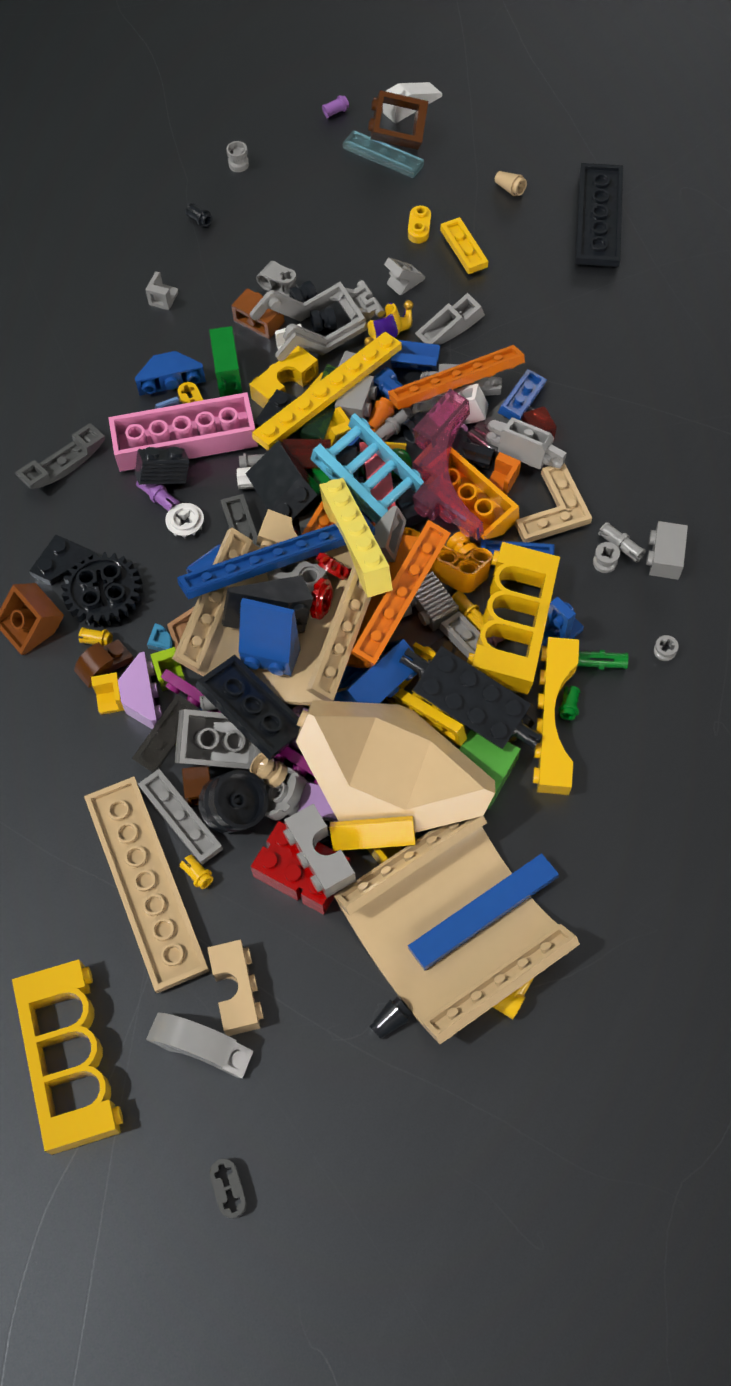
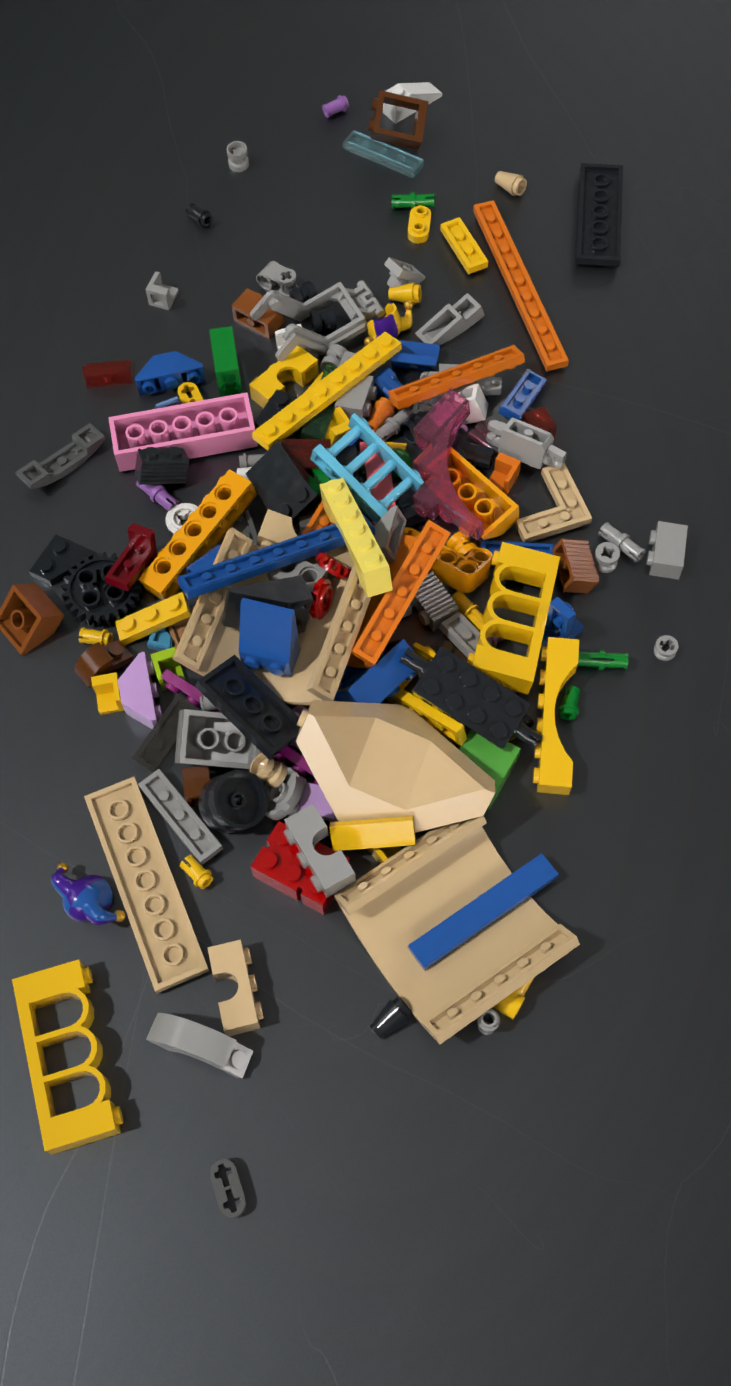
none -> piece [51,862,125,925]
none -> clear red panel [82,360,132,388]
none -> dark red bracket [105,523,157,591]
none -> yellow plate [115,592,191,646]
none -> light orange brick [139,469,257,600]
none -> light grey wheel [320,344,348,375]
none -> yellow cone [388,282,422,305]
none -> green pin [392,192,435,209]
none -> orange plate [473,200,569,372]
none -> light grey pin [477,1008,500,1035]
none -> dark orange brick [552,538,599,594]

